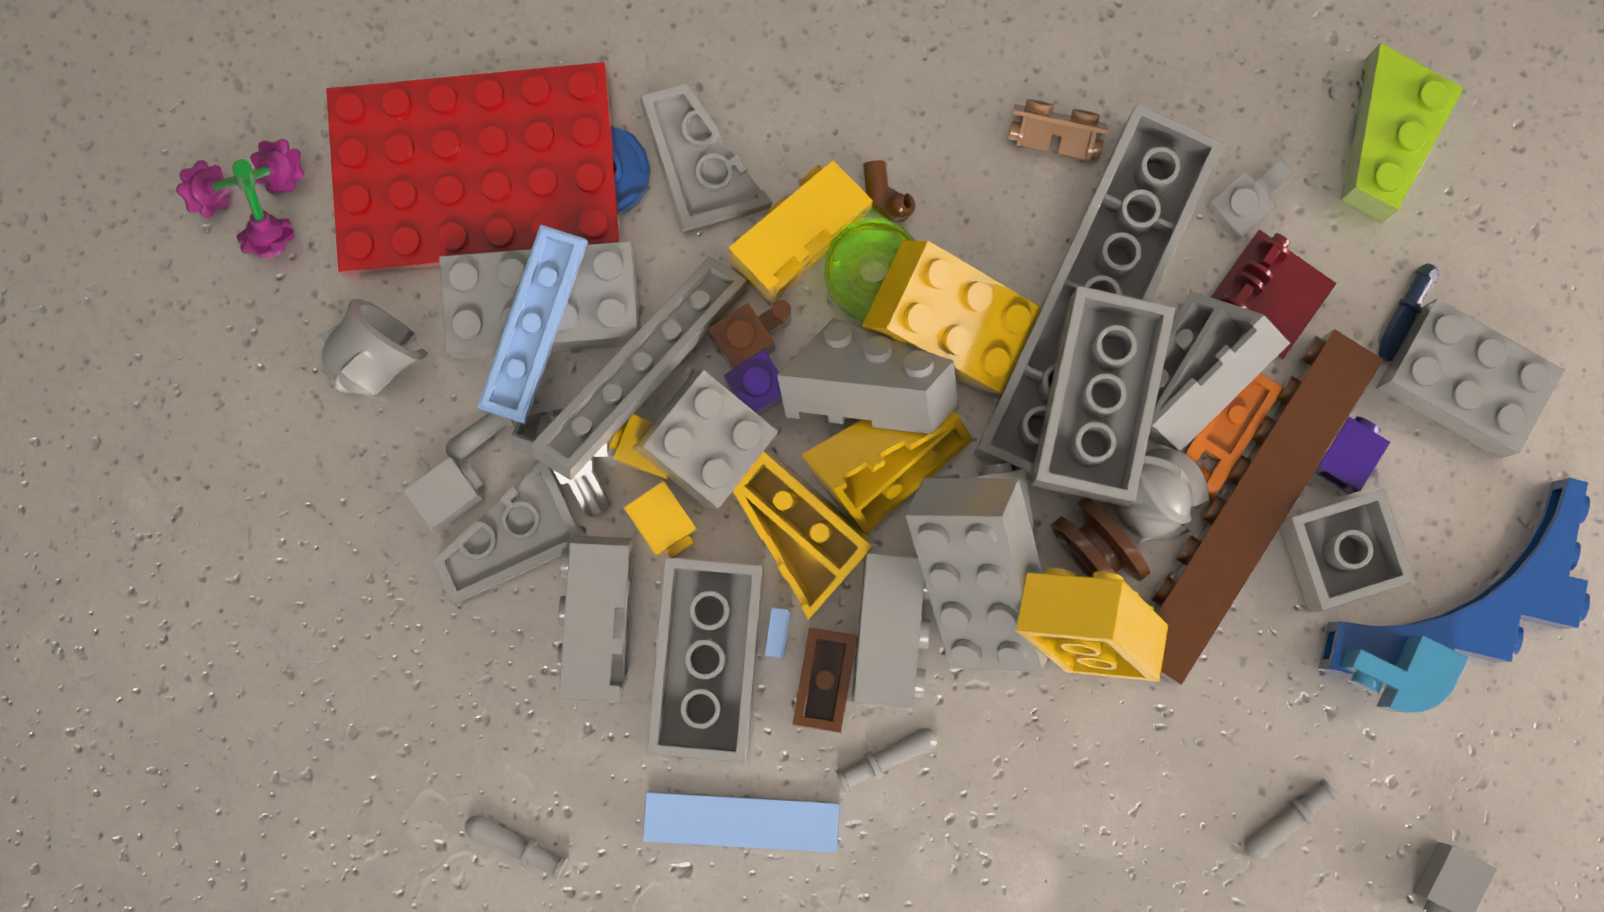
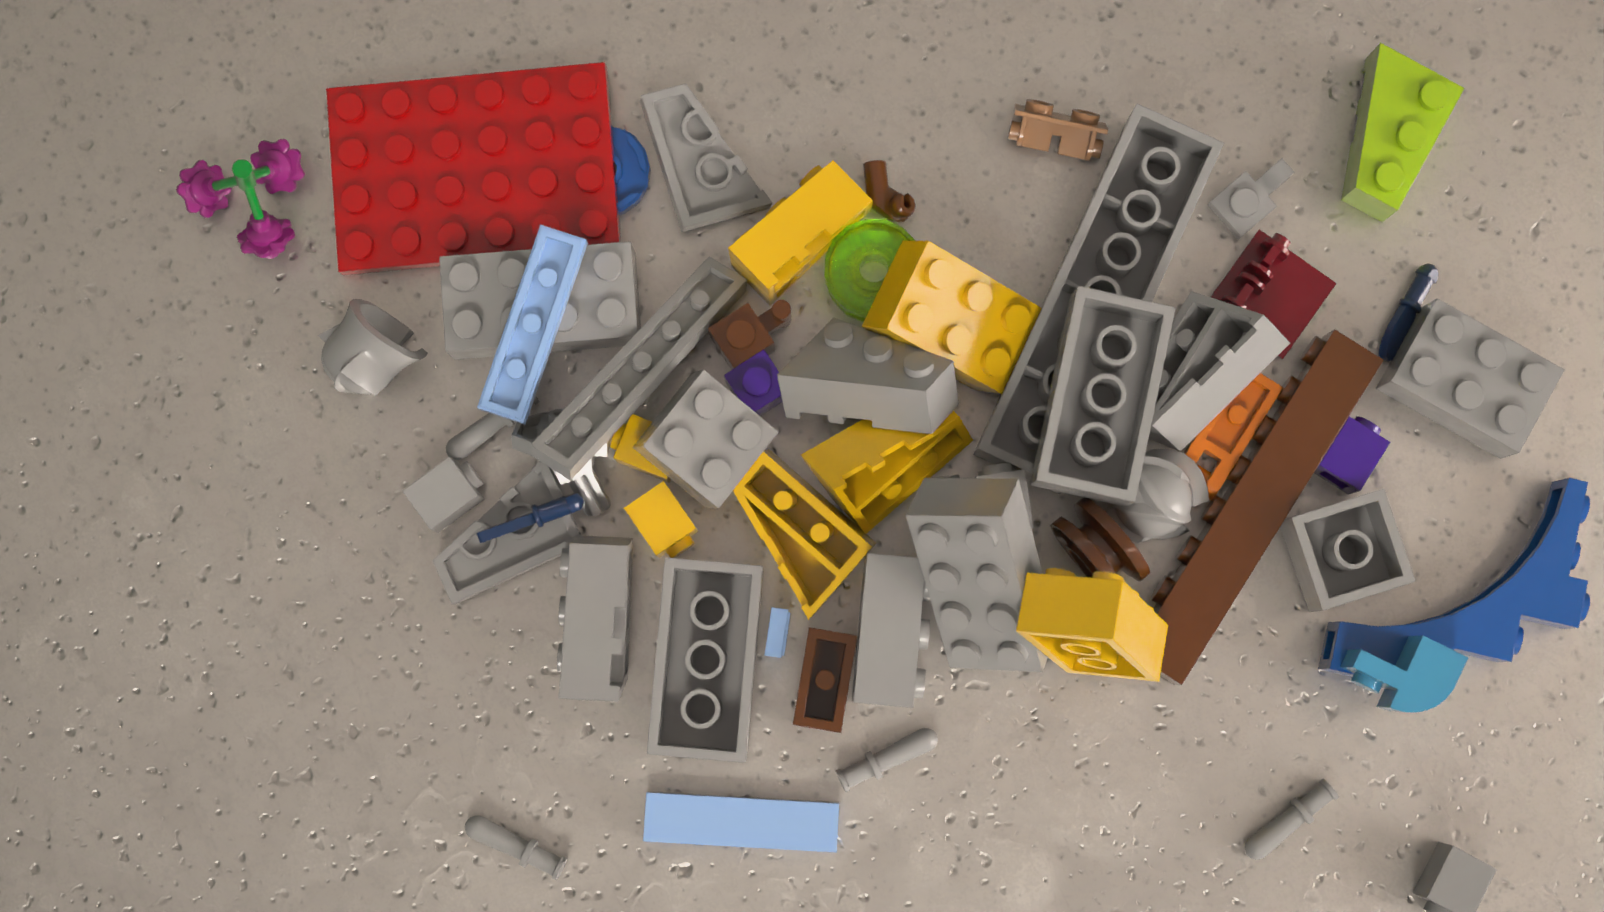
none -> dark blue piece [476,493,584,543]

